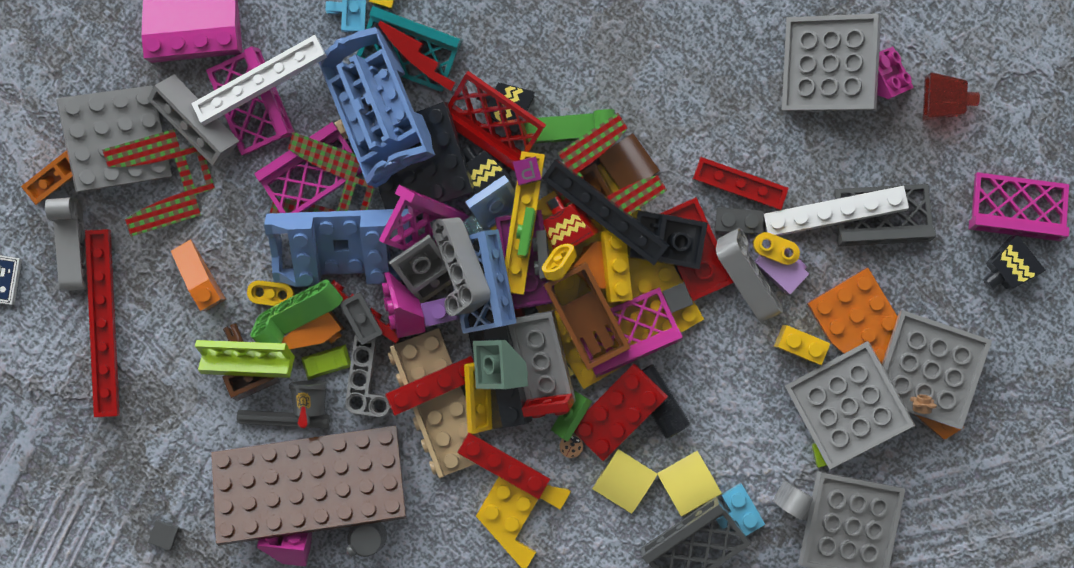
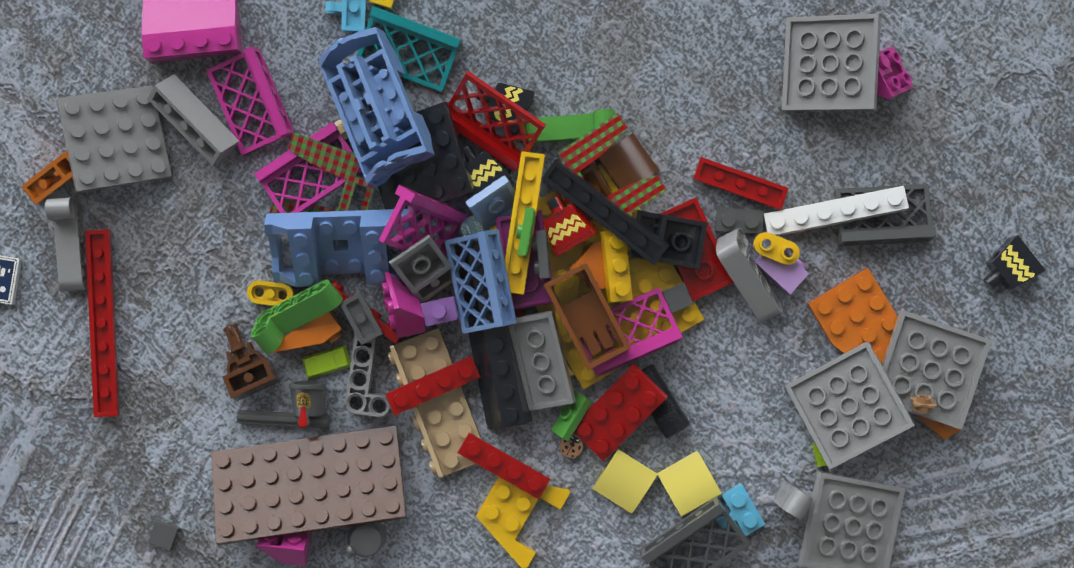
piece [102,129,215,237] -> none
orange slope [171,239,226,311] -> none
white plate [192,35,327,126] -> none
lime fence [195,340,295,378] -> none
red slope [378,21,457,91] -> none
light grey beam [433,217,490,316] -> none
yellow plate [464,362,492,434] -> none
sand green slope [473,340,528,389] -> none
magenta tile [513,156,542,186] -> none
red plate [522,393,574,418] -> none
yellow plate [542,244,577,281] -> none
yellow brick [774,325,831,365] -> none
clear red torso [923,73,980,120] -> none
dark pink fence [968,172,1069,241] -> none

